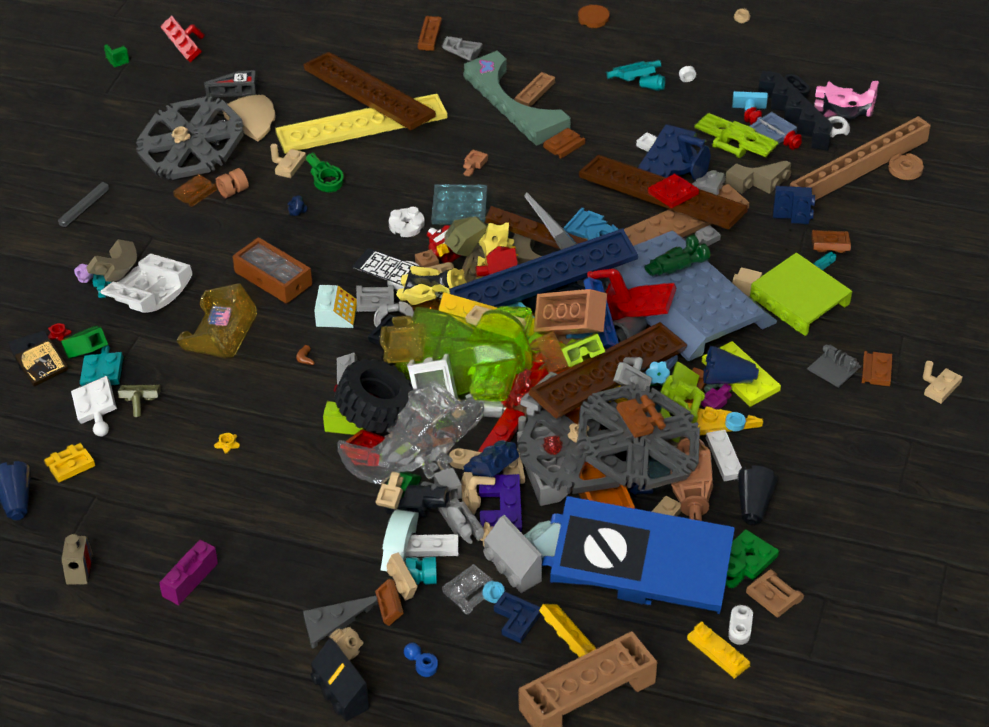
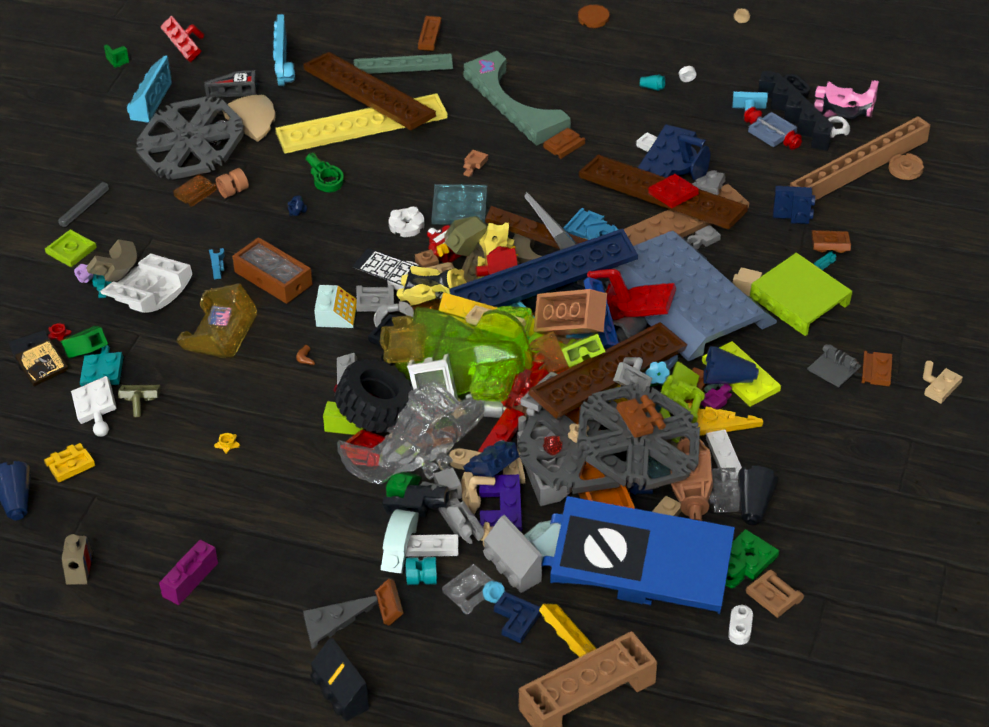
tan plate [172,126,191,143] -> none
tan plate [271,144,306,178] -> none
tan brick [330,627,363,660] -> none
tan plate [376,472,403,510] -> none
tan plate [386,552,417,600] -> none
blue plate [404,643,438,677] -> none
light grey slope [443,37,482,61] -> none
medium nougat plate [515,72,555,107] -> none
teal plate [606,60,661,81] -> none
dark green piece [644,234,711,276] -> none
yellow plate [687,622,750,678] -> none
lime piece [695,113,778,158] -> none
dark tan arch [725,161,791,194] -> none
medium azure tile [725,412,746,431] -> none
none -> lime tile [45,229,97,267]
none -> medium azure slope [127,56,172,122]
none -> dark azure plate [209,248,225,279]
none -> medium azure plate [273,14,295,86]
none -> sand green plate [354,54,453,74]
none -> clear brick [709,467,740,513]

